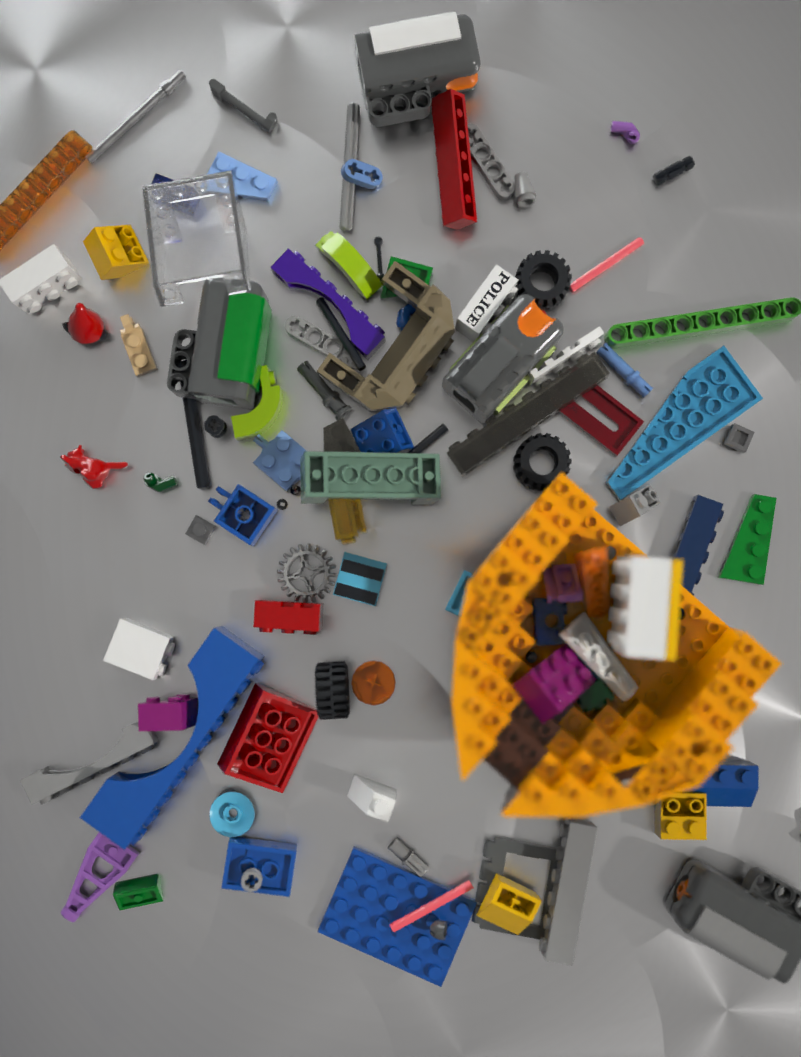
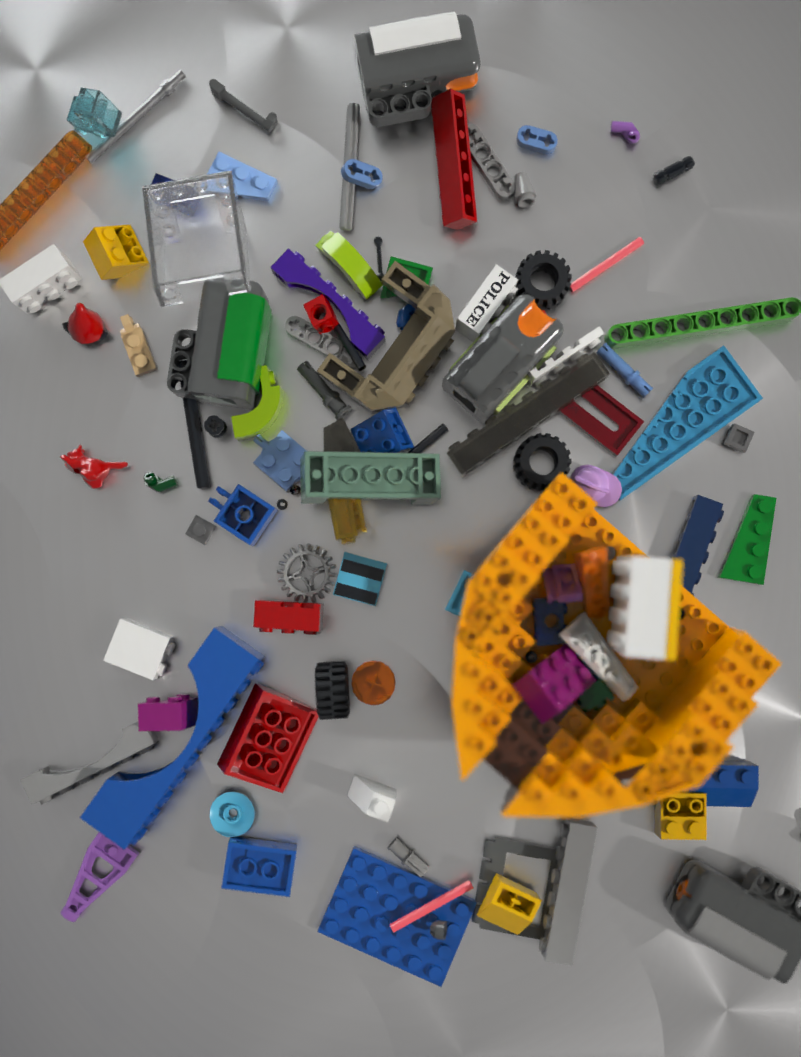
green slope [113,874,164,911] -> none
light grey bush [241,868,263,892] -> none
light grey slope [609,484,660,526] -> none
none -> clear light blue brick [67,87,122,138]
none -> red brick [303,294,339,334]
none -> medium blue beam [516,125,558,154]
none -> lavender piece [570,464,622,507]

